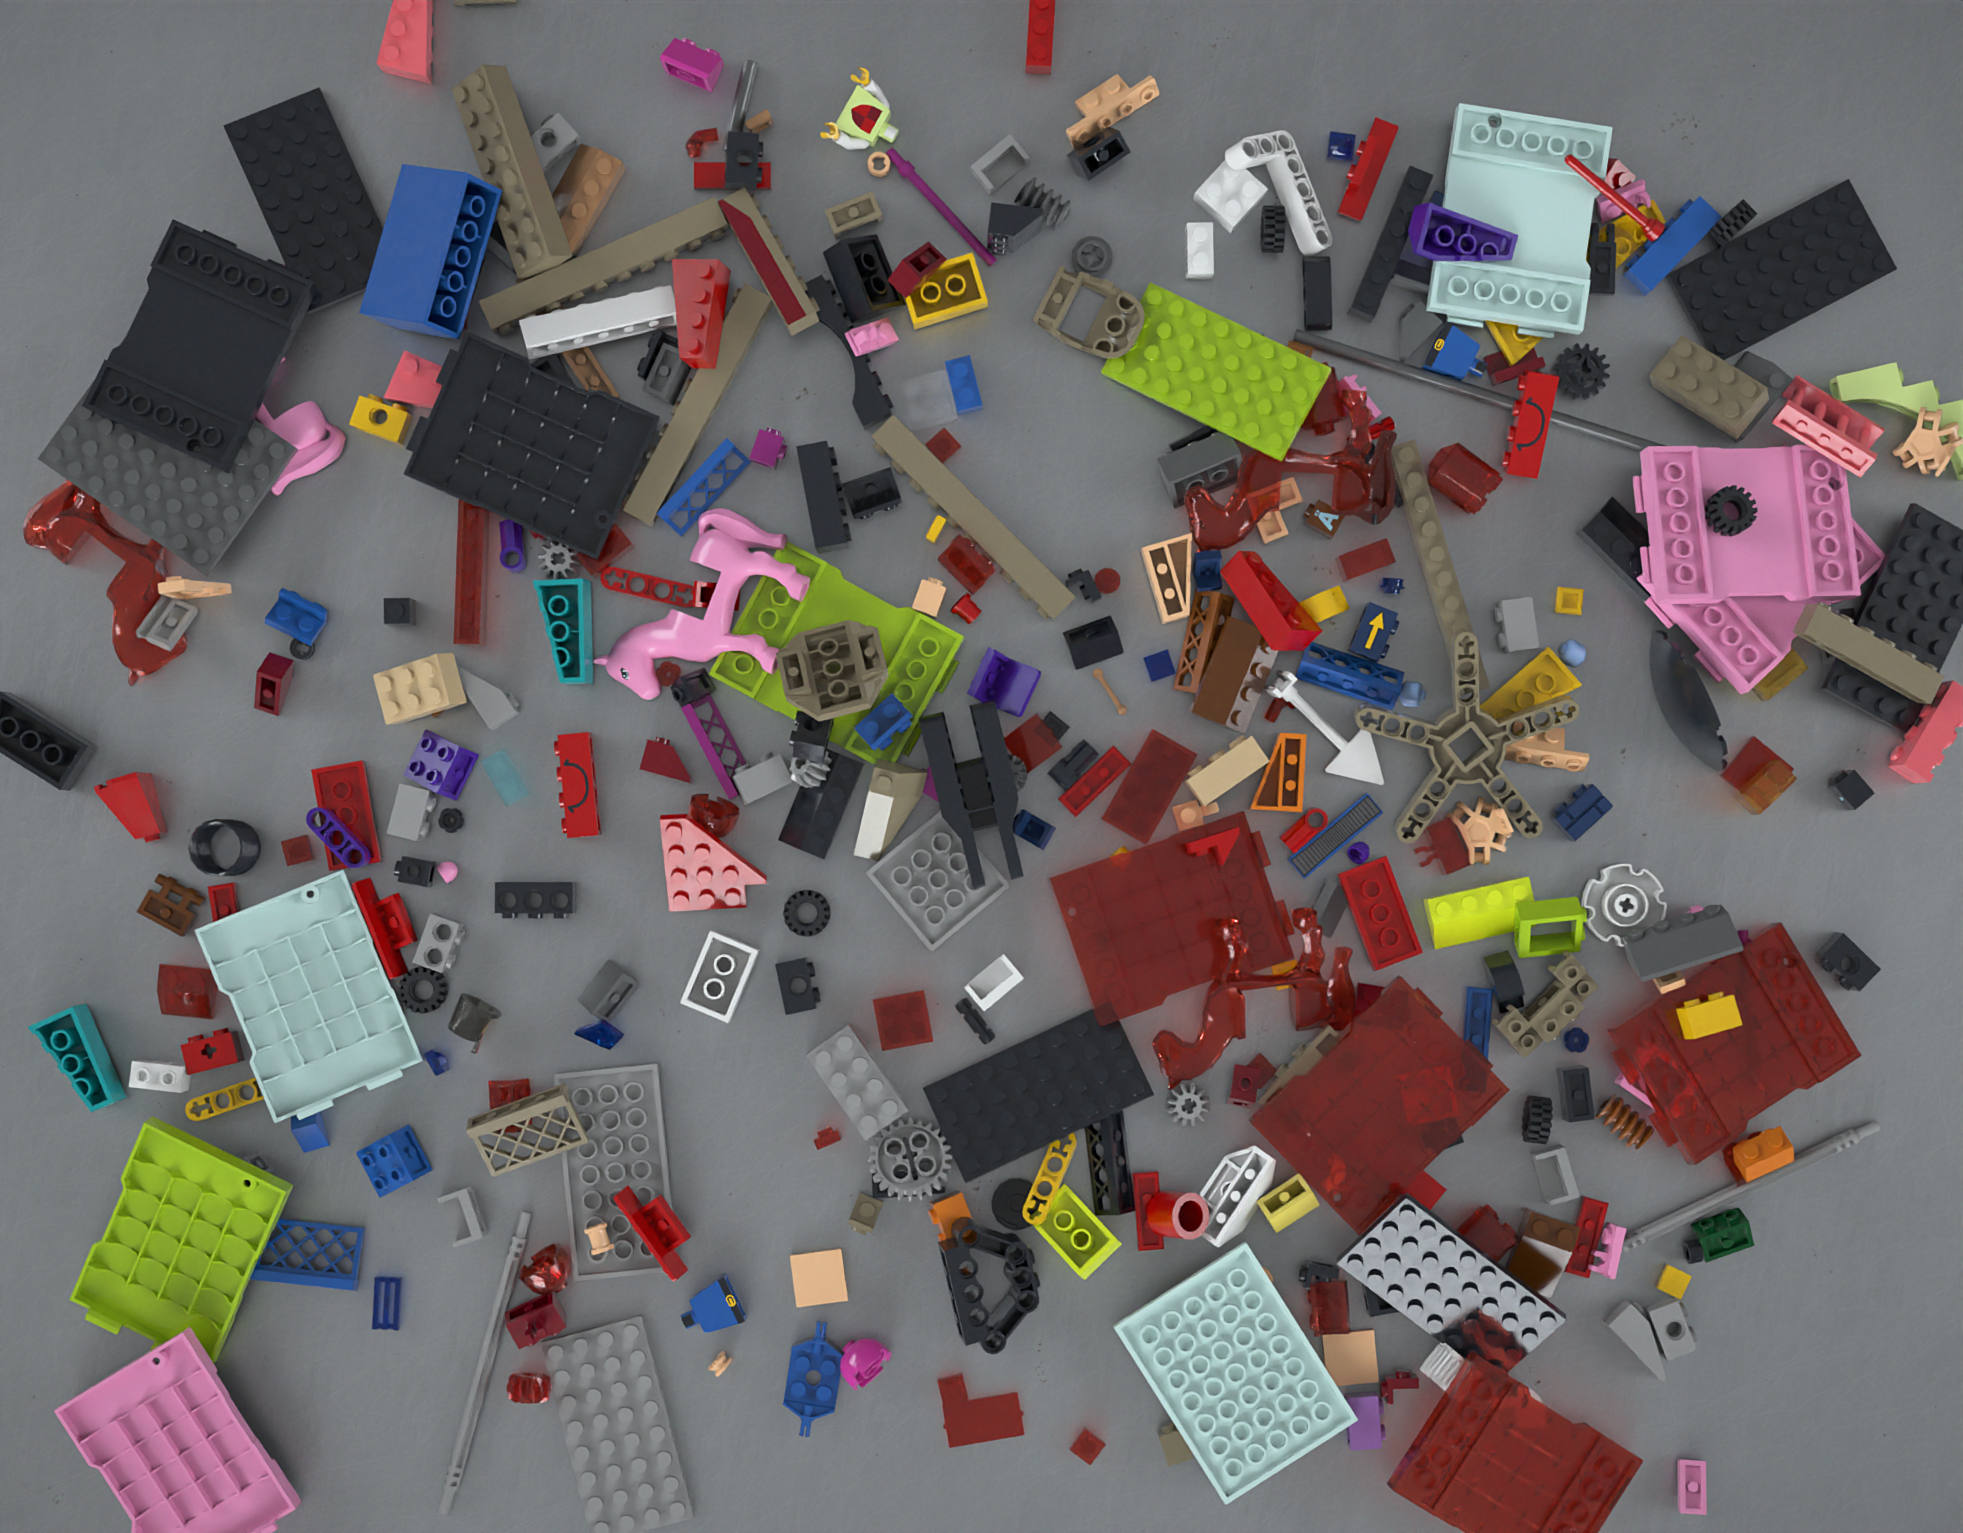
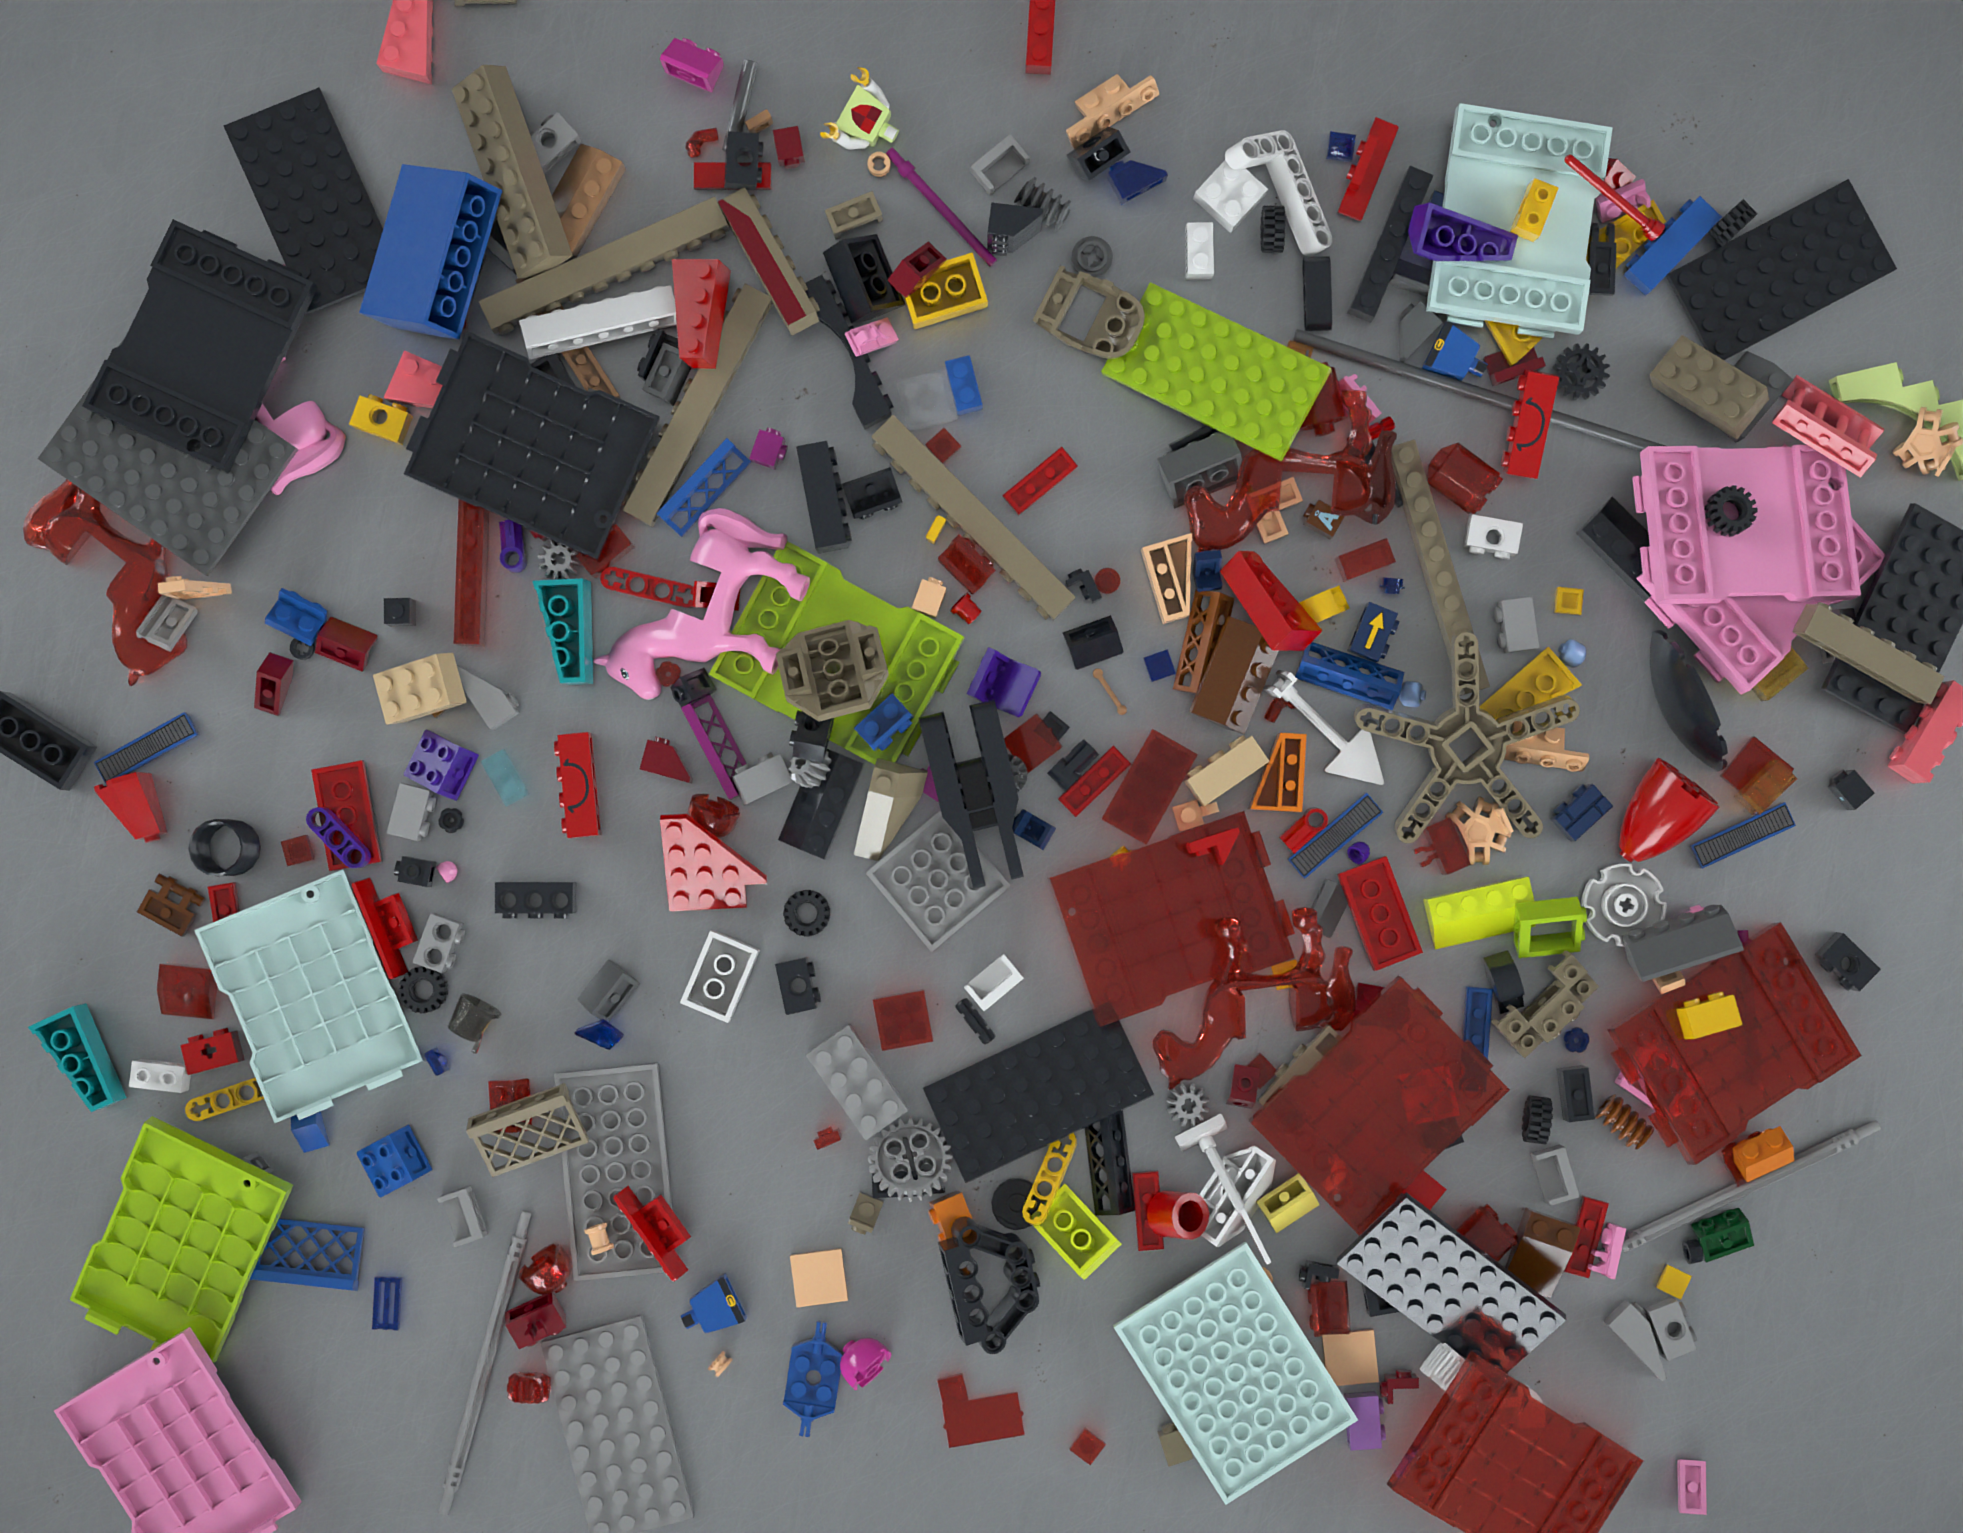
none -> tile [94,712,199,785]
none -> dark red panel [315,617,377,672]
none -> dark red brick [773,126,805,168]
none -> red tile [1002,447,1078,516]
none -> clear blue slope [1107,160,1168,205]
none -> white piece [1175,1114,1271,1264]
none -> white brick [1463,514,1523,560]
none -> yellow brick [1510,178,1559,242]
none -> red cylinder [1619,757,1720,863]
none -> tile [1690,802,1796,869]

